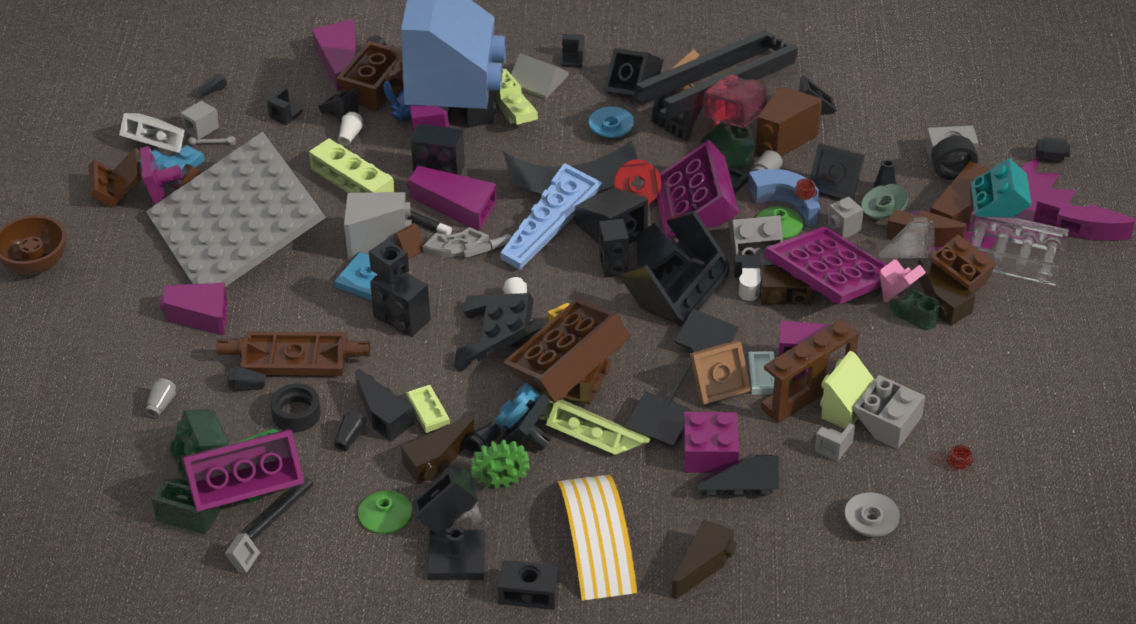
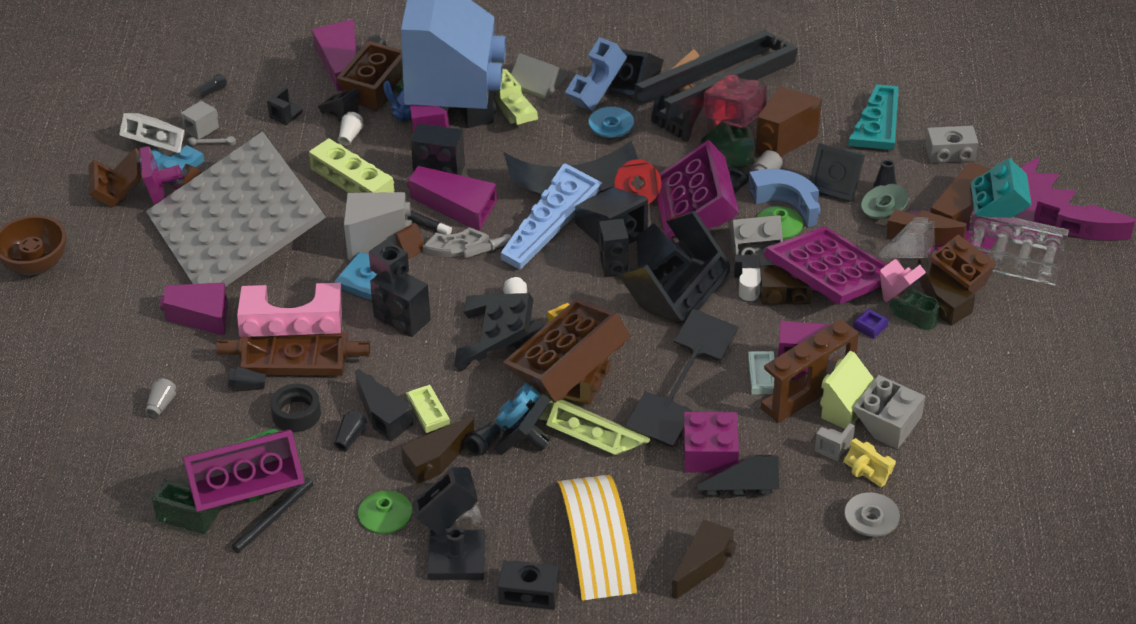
clear green slope [170,410,229,485] -> none
light grey plate [224,533,260,573] -> none
reddish brown animal [386,45,404,93] -> none
bright green gear [471,440,530,489] -> none
black panel [561,34,584,68] -> none
medium nougat tile [690,340,751,404] -> none
clear red plate [794,179,817,200] -> none
black slope [799,75,837,115] -> none
light grey brick [828,197,864,238] -> none
black tyre [931,136,978,180] -> none
clear red plate [947,445,974,469] -> none
black brick [1035,137,1071,162] -> none
none -> bright pink arch [237,283,342,337]
none -> medium blue arch [565,37,627,112]
none -> light yellow hips [843,438,896,487]
none -> teal wing [848,85,899,150]
none -> dark purple tile [853,308,889,339]

